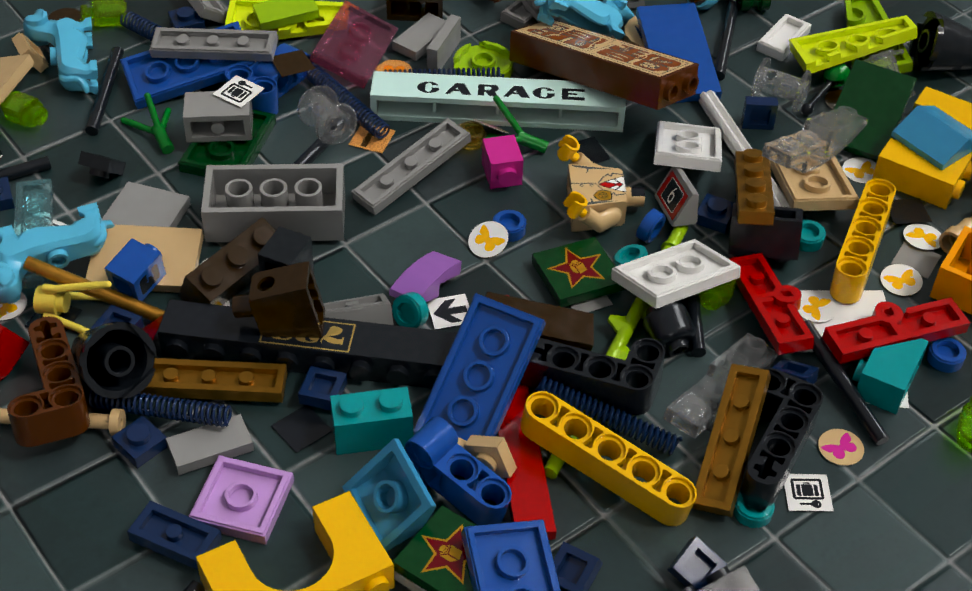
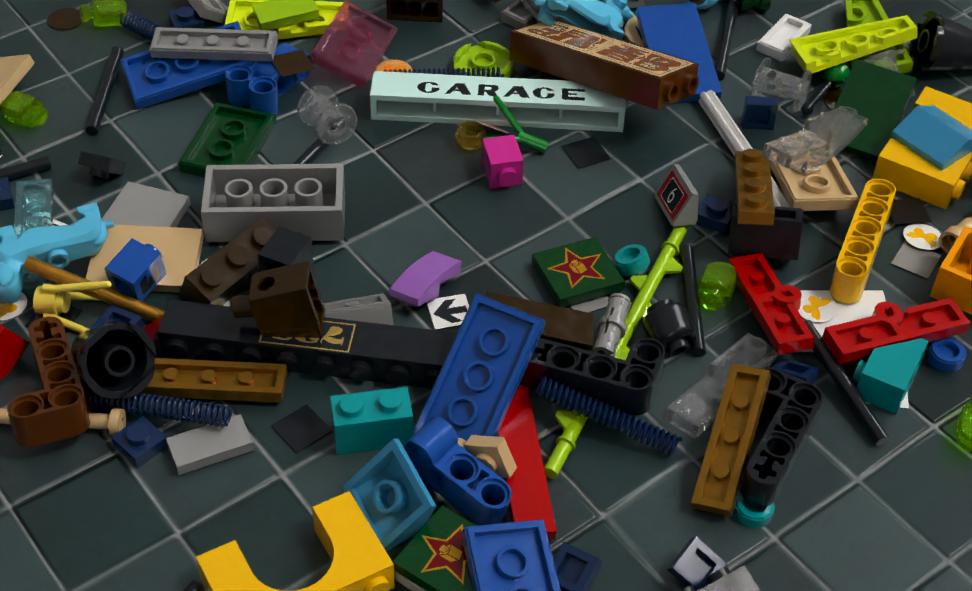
tan tile [12,32,49,73] -> none
medium azure animal [23,9,98,95] -> none
green plant [121,92,175,154] -> none
dark blue plate [127,501,222,570] -> none
light grey brick [183,91,253,142] -> none
lavender tile [189,455,294,545] -> none
white sticker [213,75,265,108] -> none
dark blue plate [298,366,347,410] -> none
dark blue piece [307,65,390,139] -> none
clear orange sticker [348,124,396,153] -> none
light grey tile [351,118,471,215] -> none
light grey tile [392,13,446,61] -> none
teal tile [392,292,429,328] -> none
light grey tile [427,14,461,74] -> none
white sticker [468,221,508,258] -> none
blue tile [493,210,526,242] -> none
yellow beam [521,391,697,526] -> none
tan torso [557,135,645,233] -> none
white tile [611,239,741,309] -> none
blue tile [636,208,666,244] -> none
white tile [653,121,722,172] -> none
white sticker [784,474,834,512] -> none
teal tile [799,220,826,252] -> none
tan sticker [818,429,864,466] -> none
white sticker [842,157,876,184] -> none
white sticker [880,264,923,296] -> none
none -> light grey pin [592,293,632,357]

